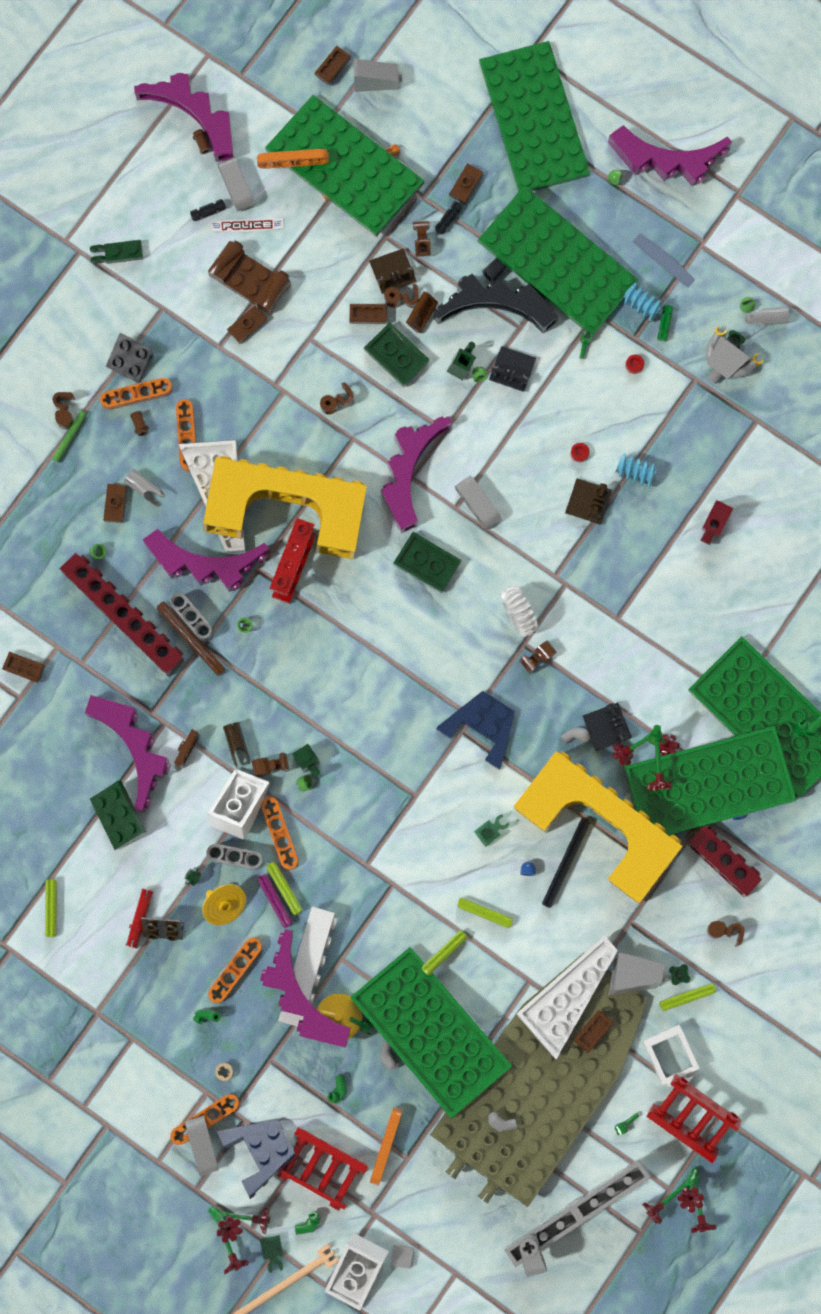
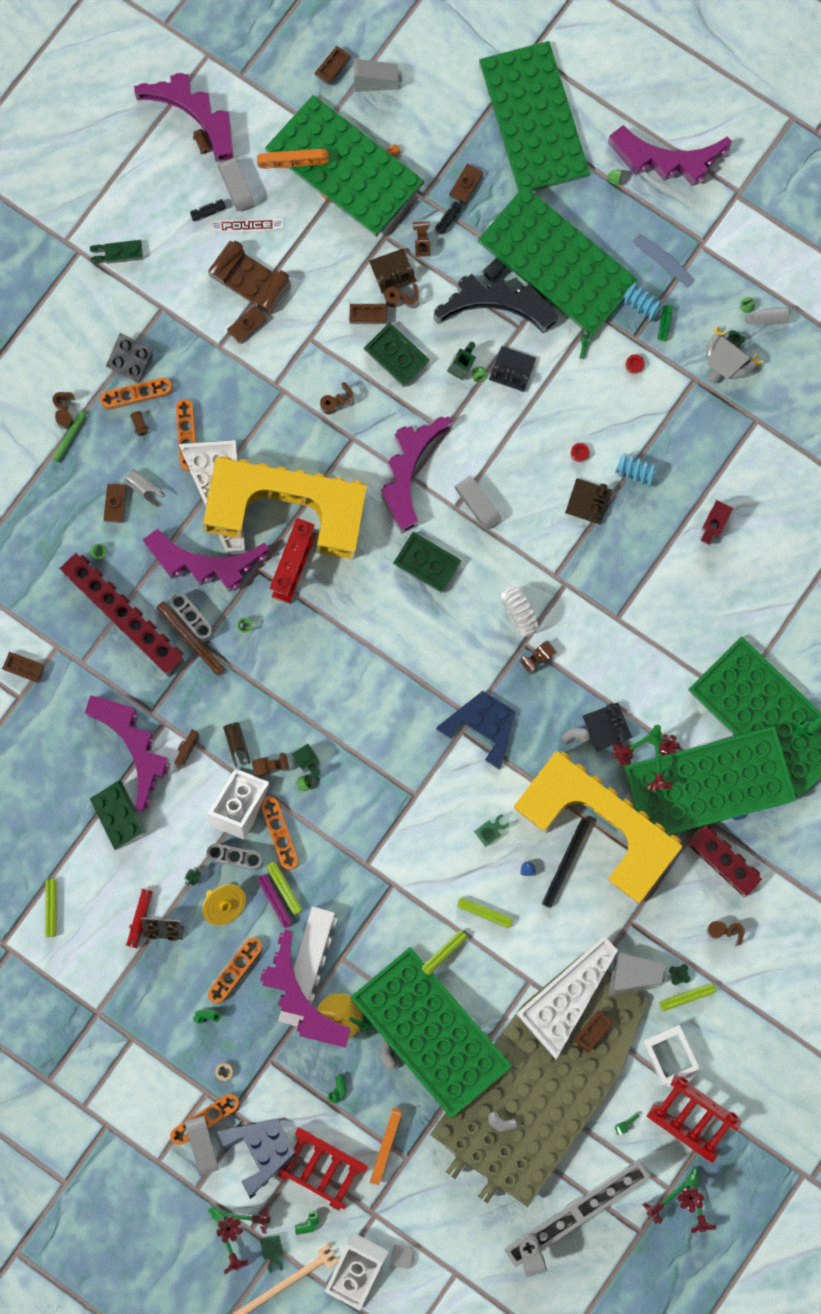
reddish brown plate [406,291,438,334] -> none

